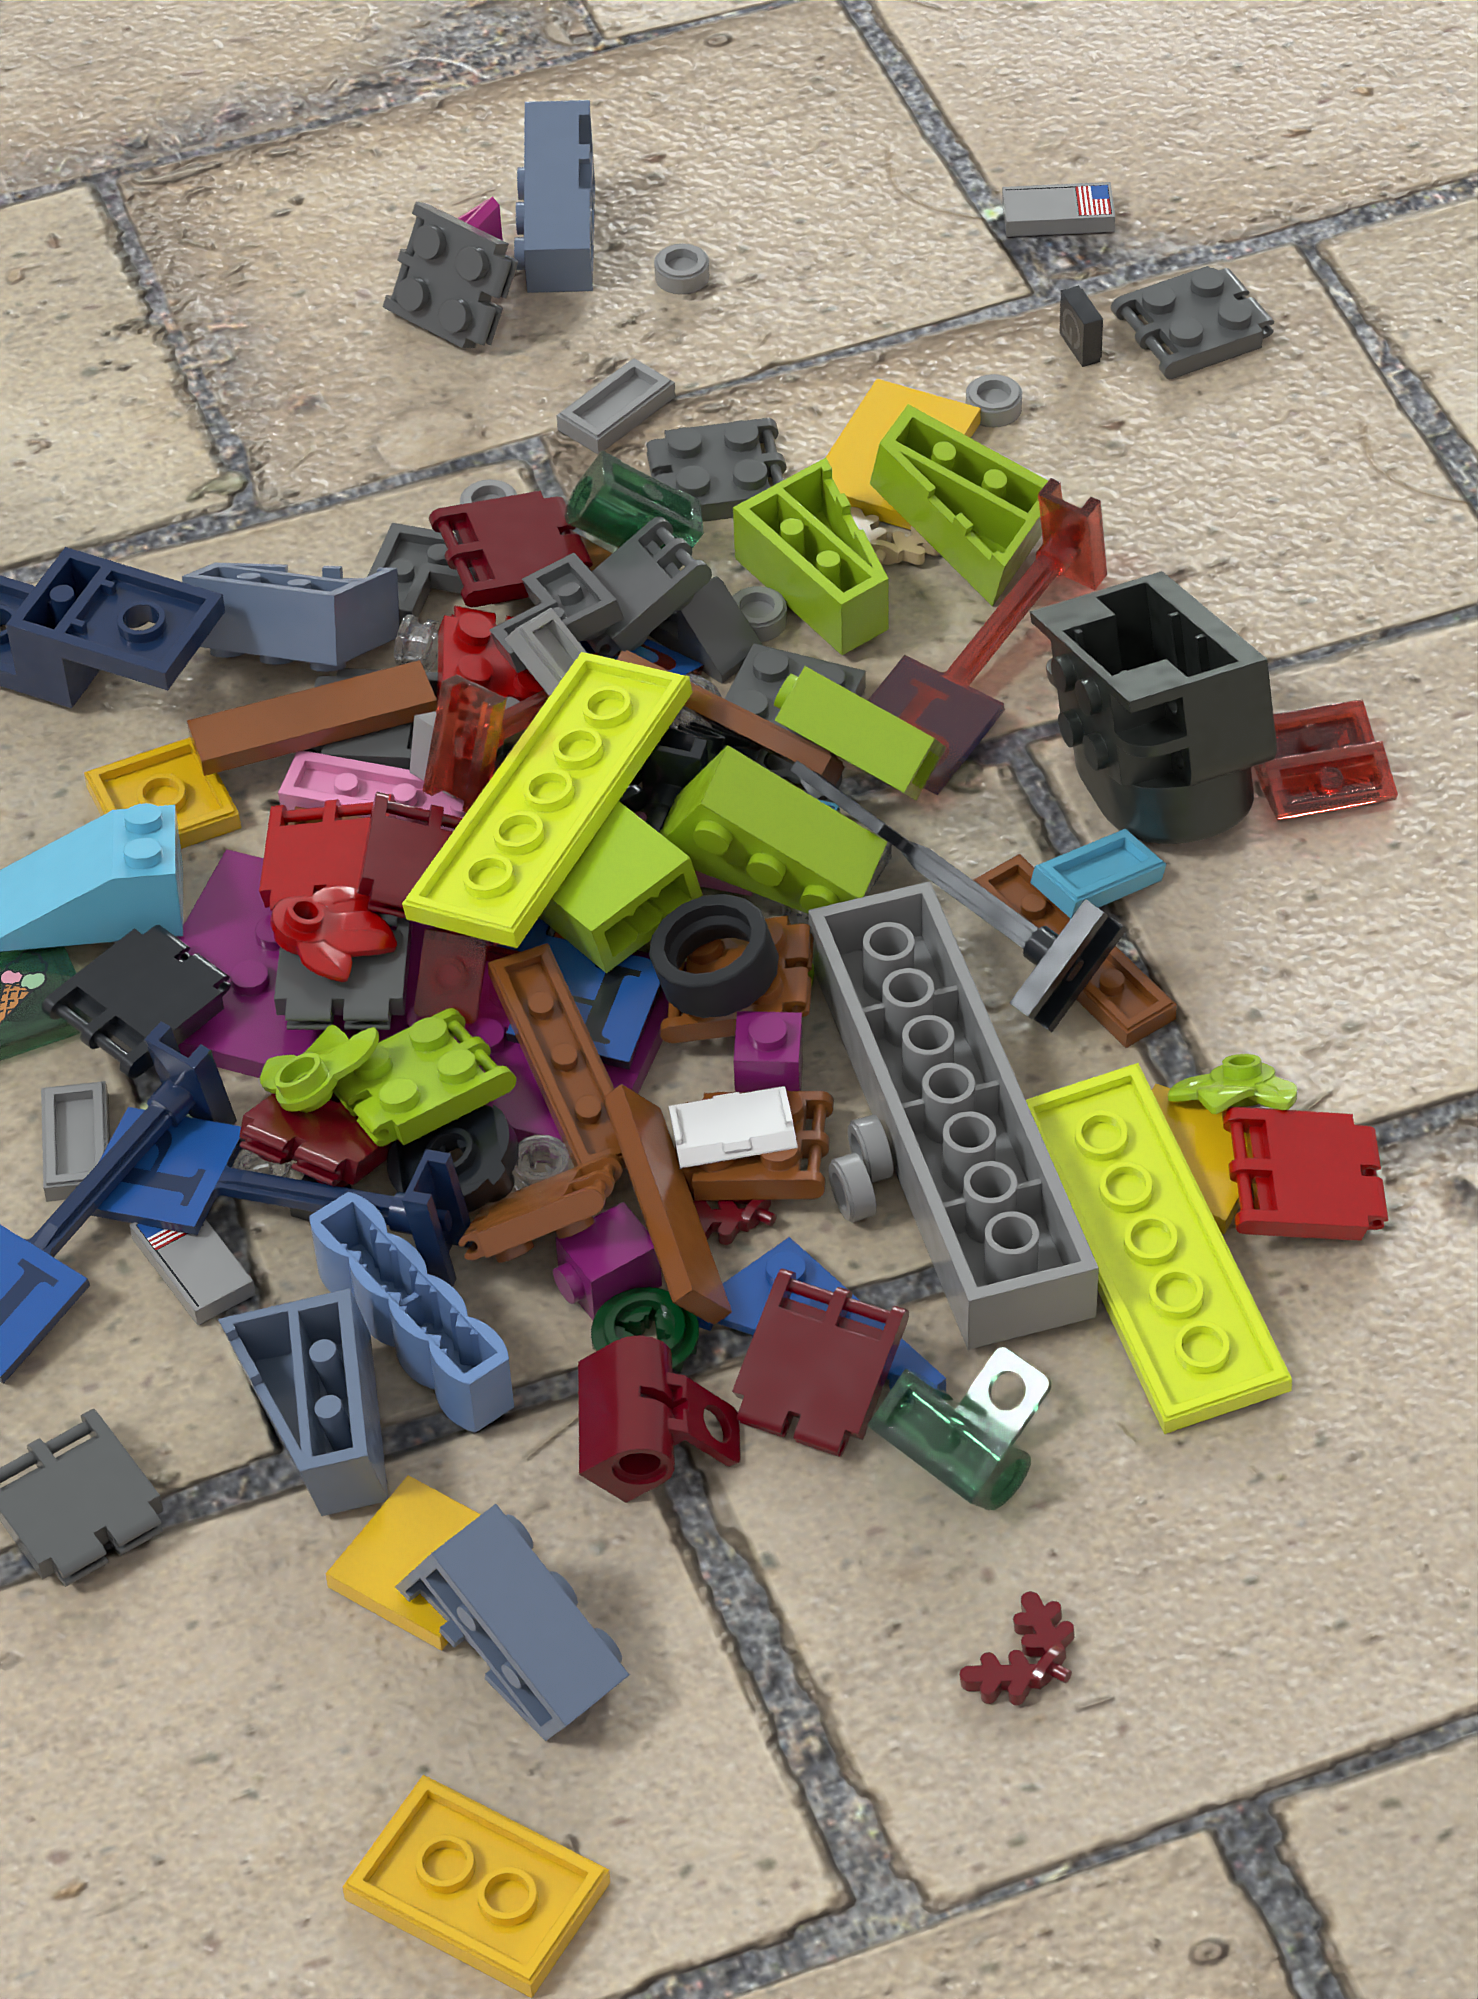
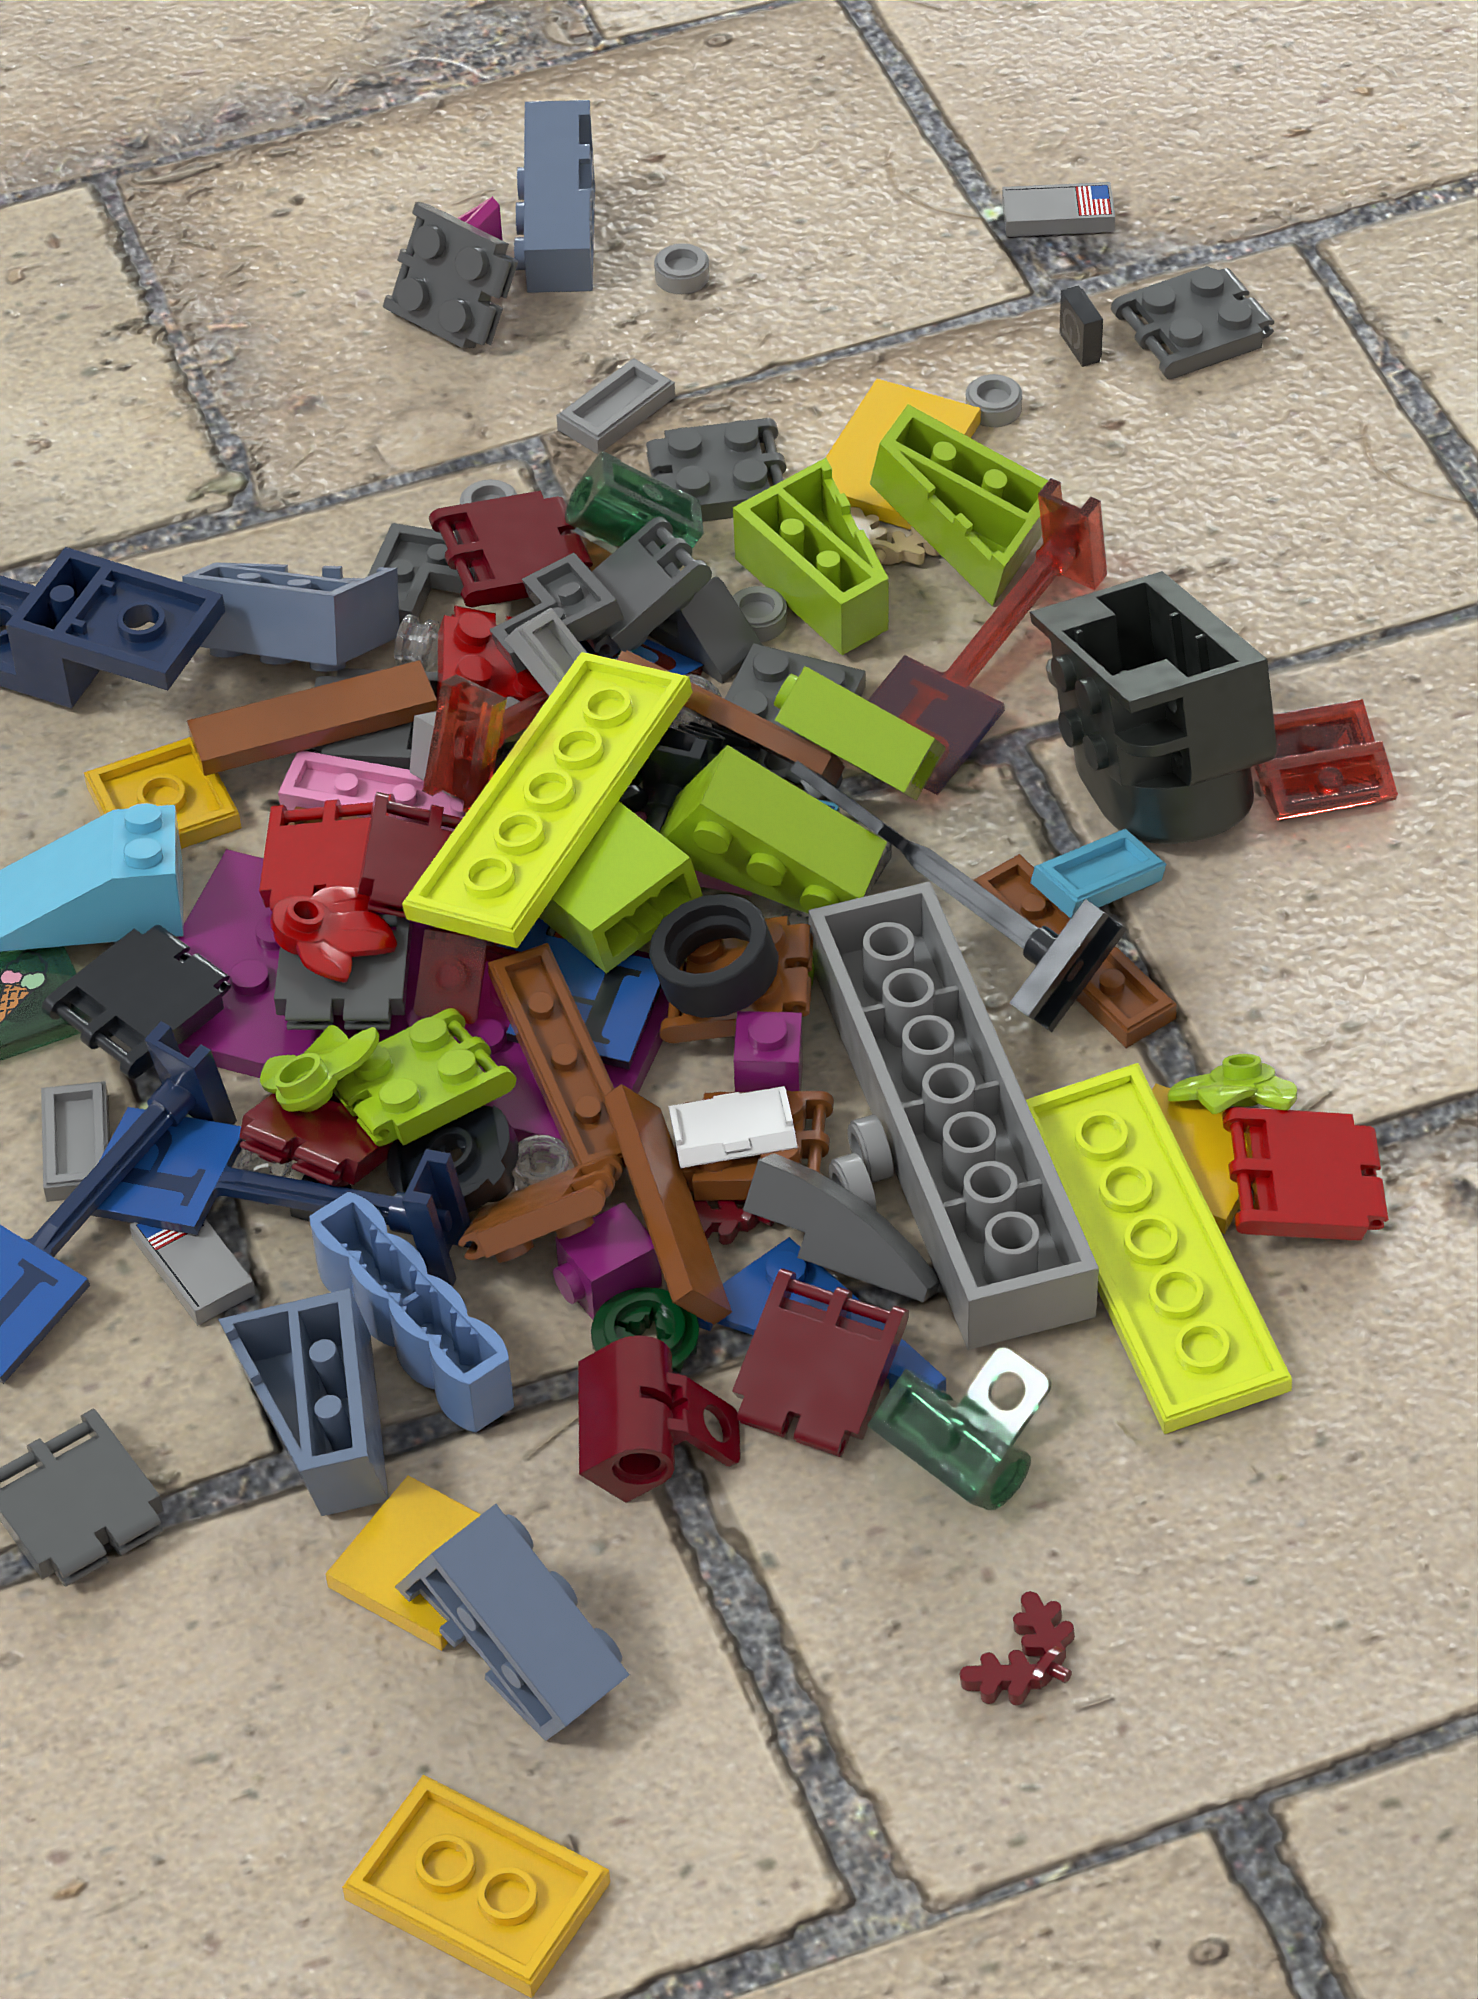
none -> dark grey slope [743,1153,940,1302]

